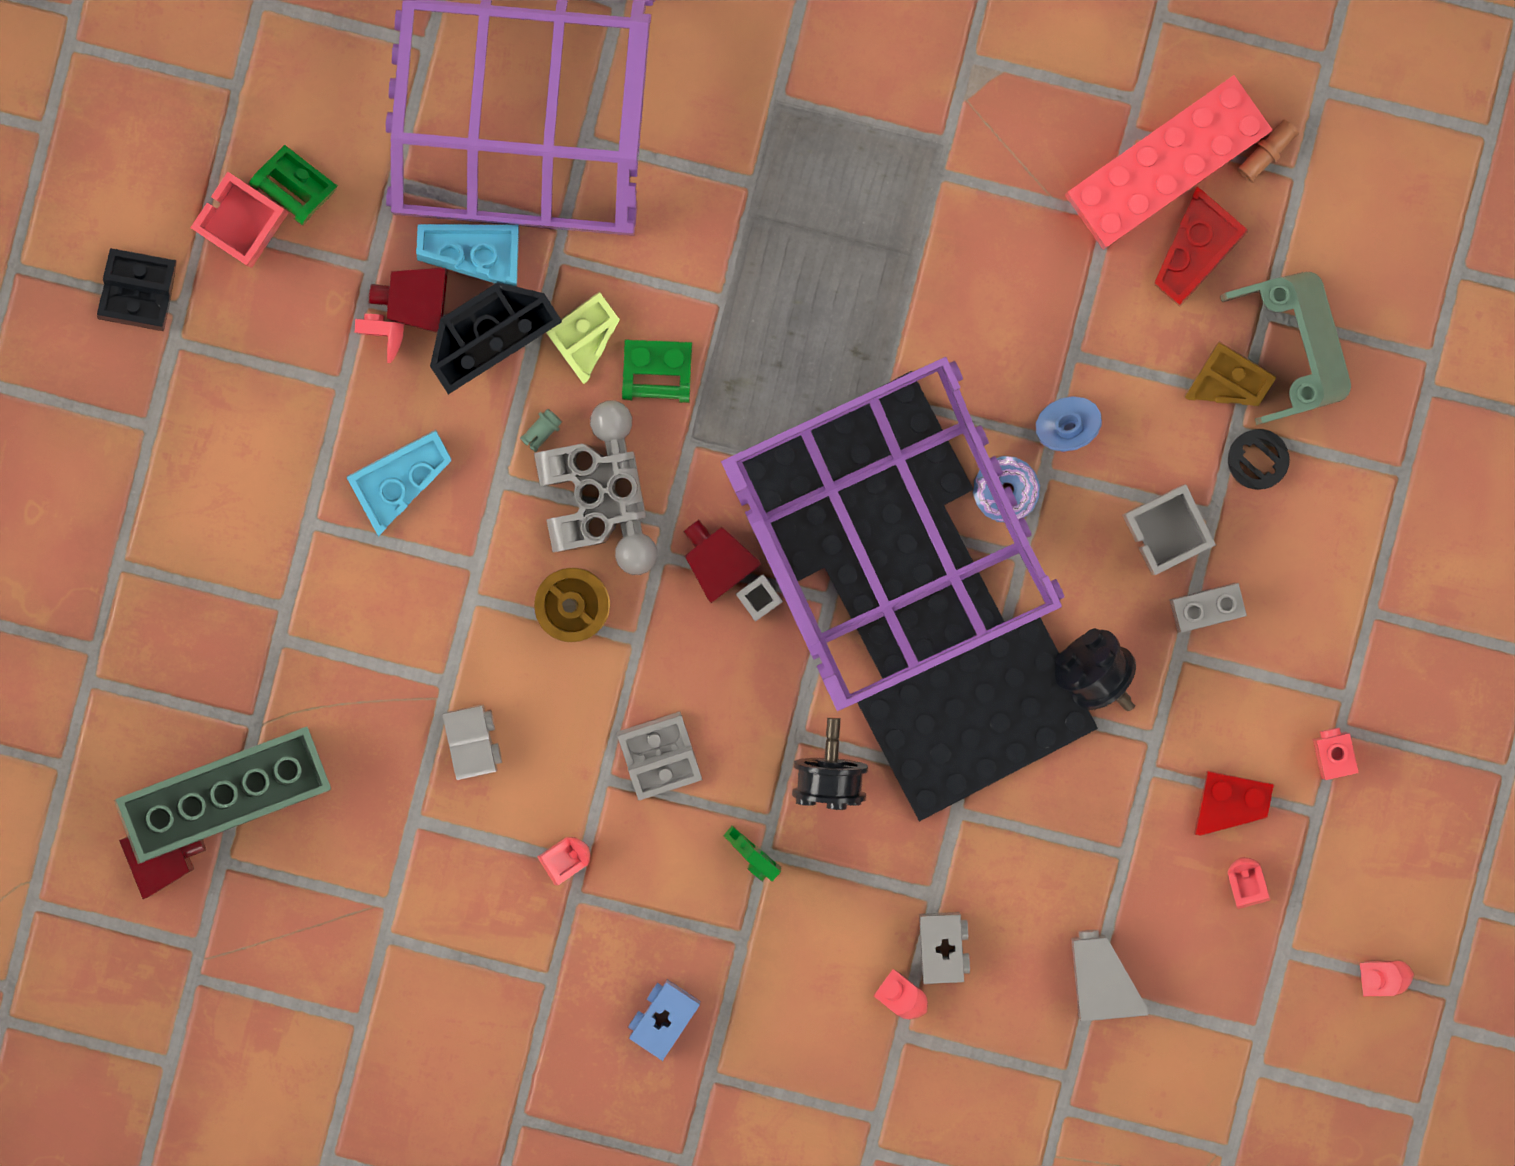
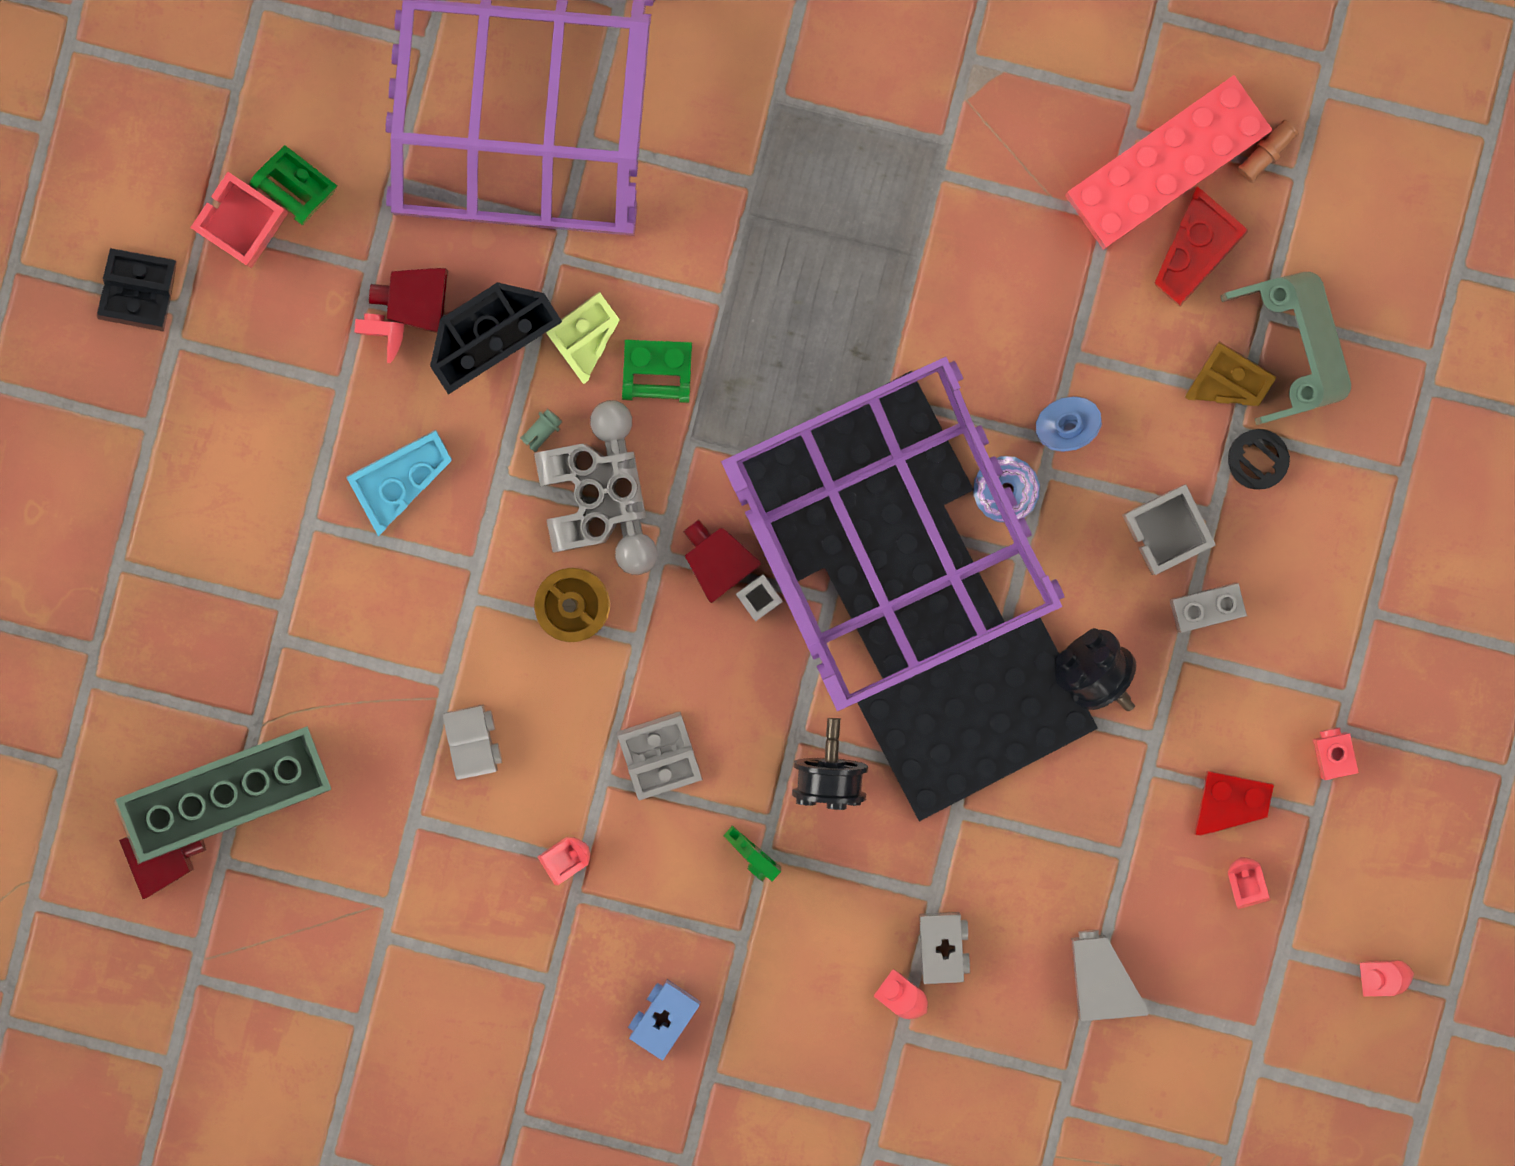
medium azure wing [416,224,519,287] -> none

